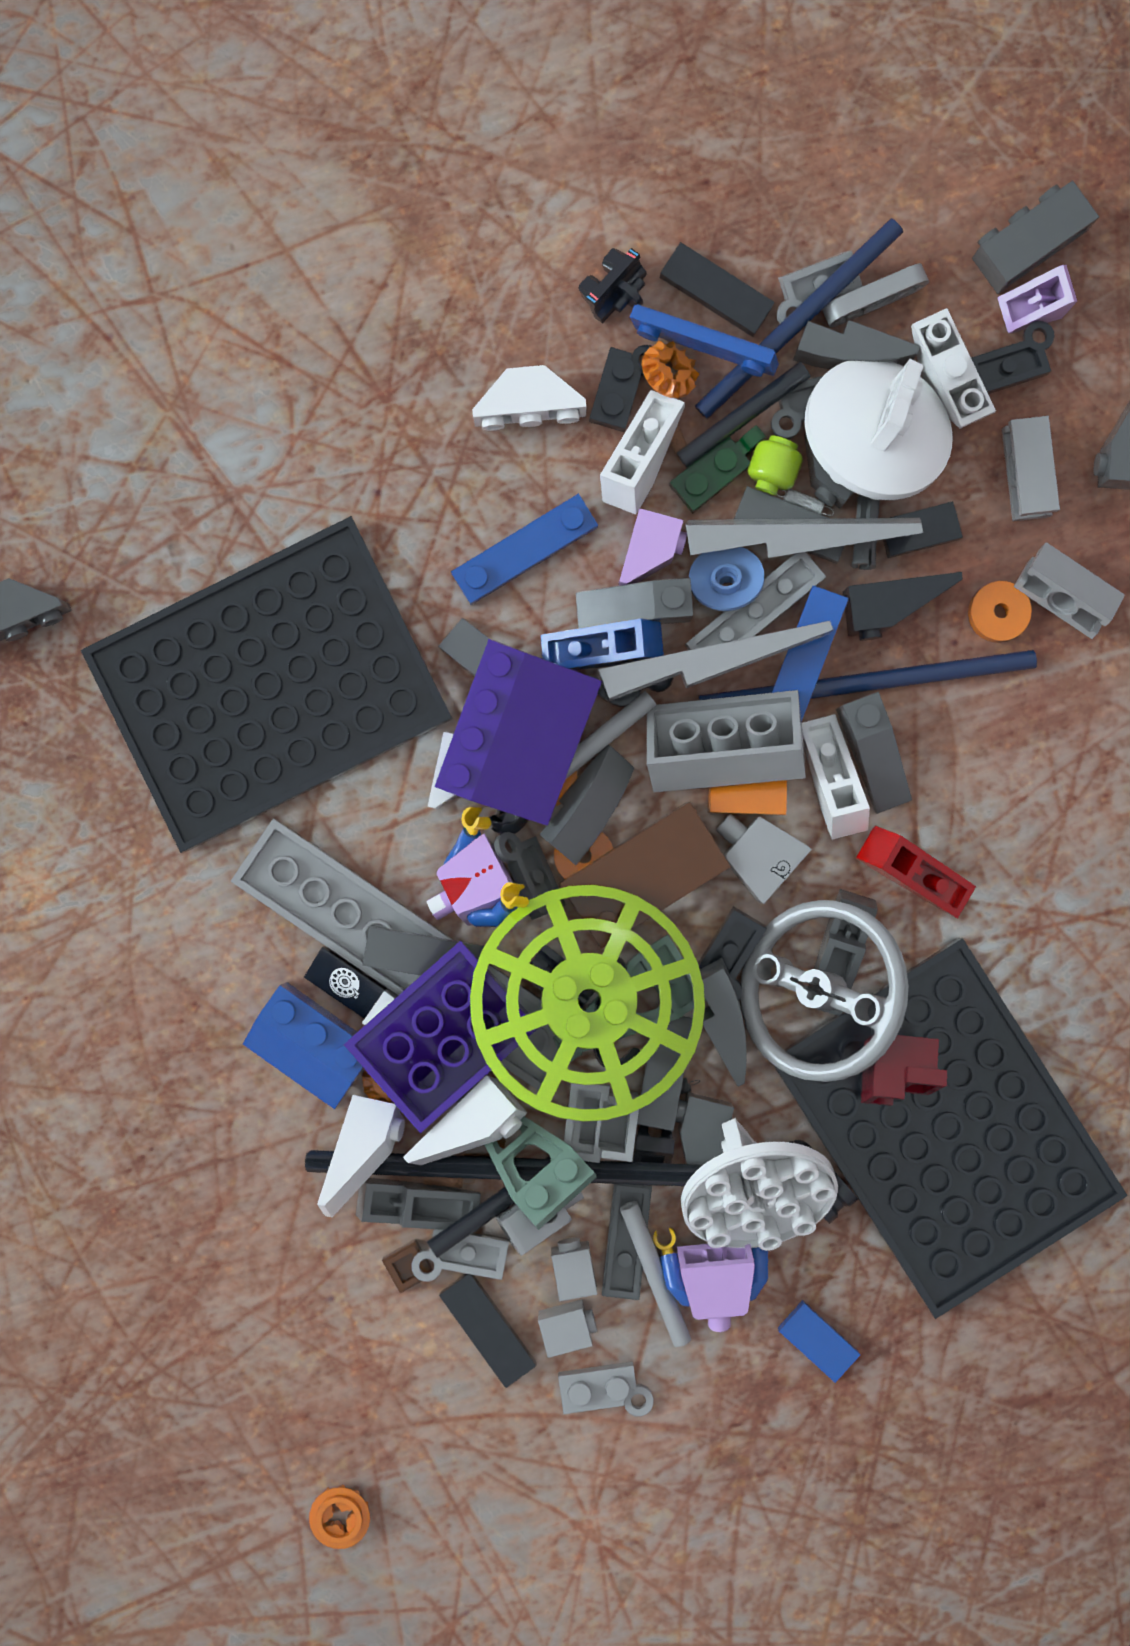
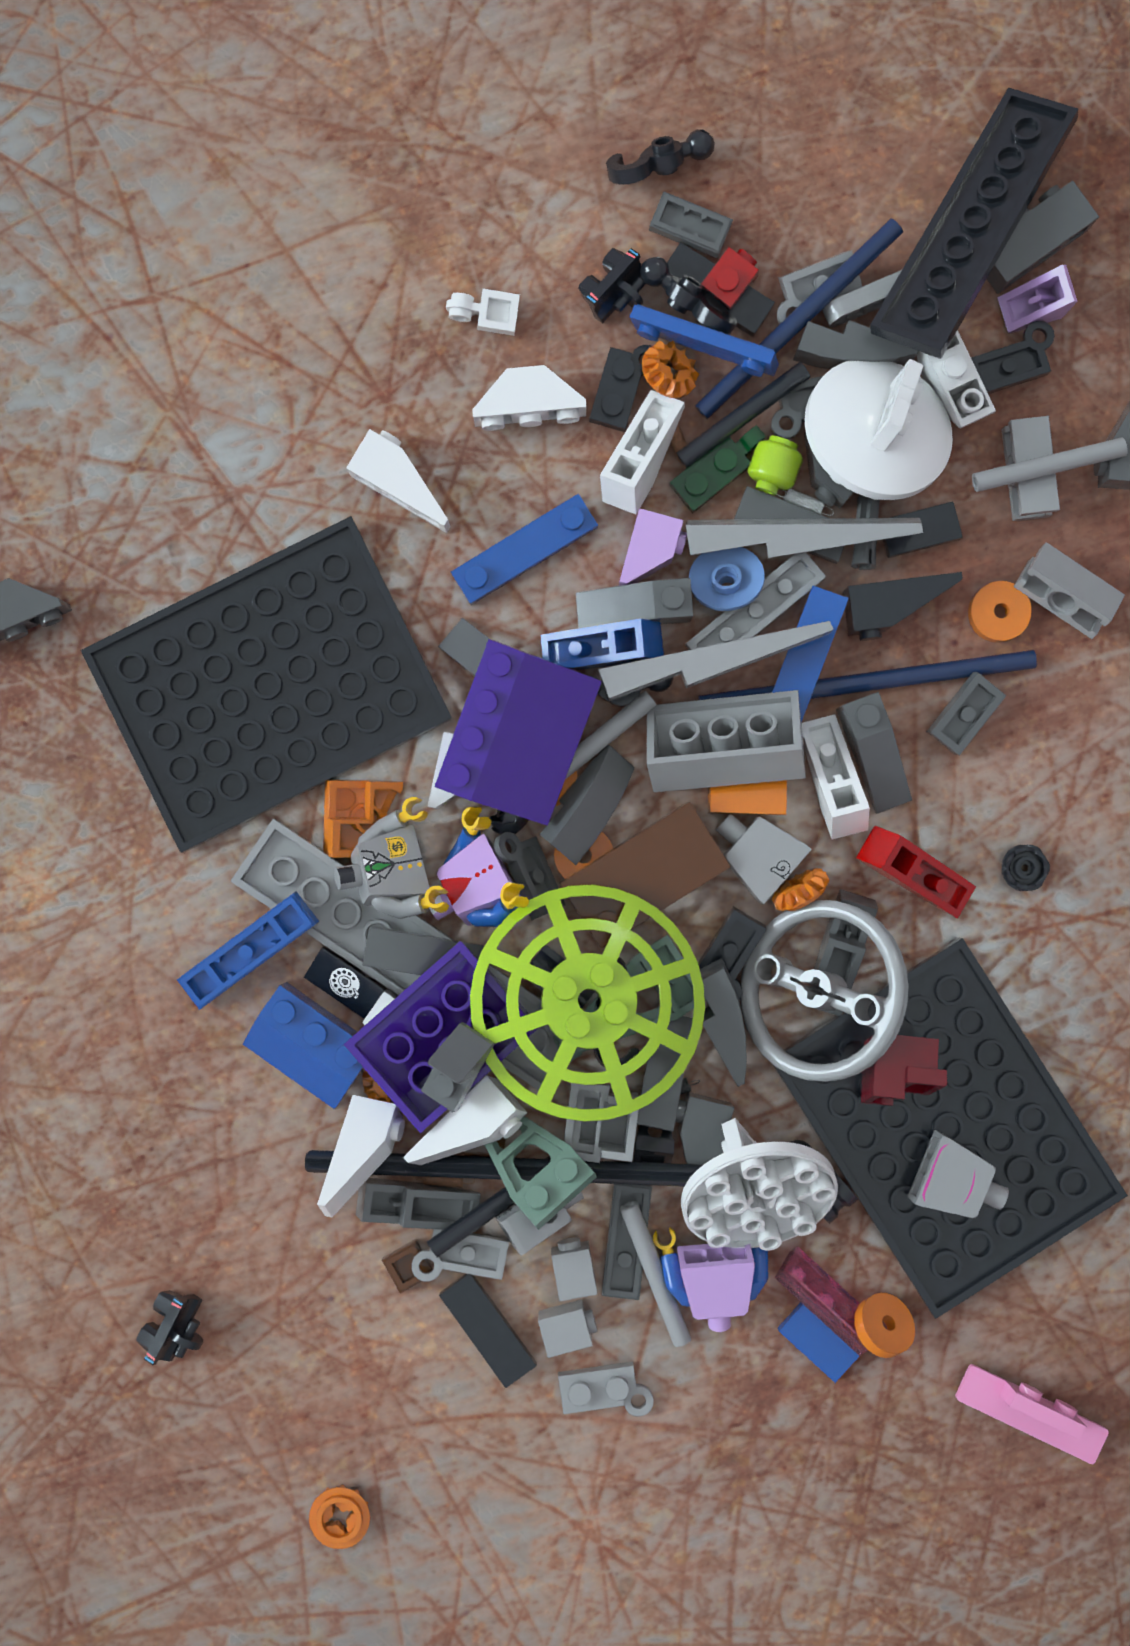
none -> black hips [136,1290,203,1365]
none -> blue plate [177,891,319,1010]
none -> orange slope [323,780,403,858]
none -> light grey torso [334,797,449,919]
none -> white slope [346,429,450,533]
none -> dark grey slope [421,1022,495,1112]
none -> white plate [446,289,520,336]
none -> black piece [606,129,715,185]
none -> black piece [640,257,737,335]
none -> dark grey plate [649,192,733,258]
none -> red bracket [701,247,759,310]
none -> orange gear [771,868,830,911]
none -> clear pink plate [775,1246,868,1356]
none -> orange piece [854,1293,915,1358]
none -> black plate [870,87,1079,359]
none -> light grey torso [907,1130,1009,1218]
none -> dark grey plate [926,672,1006,756]
none -> bright pink bracket [955,1364,1109,1464]
none -> light grey piece [972,437,1128,492]
none -> black plate [1001,845,1050,891]

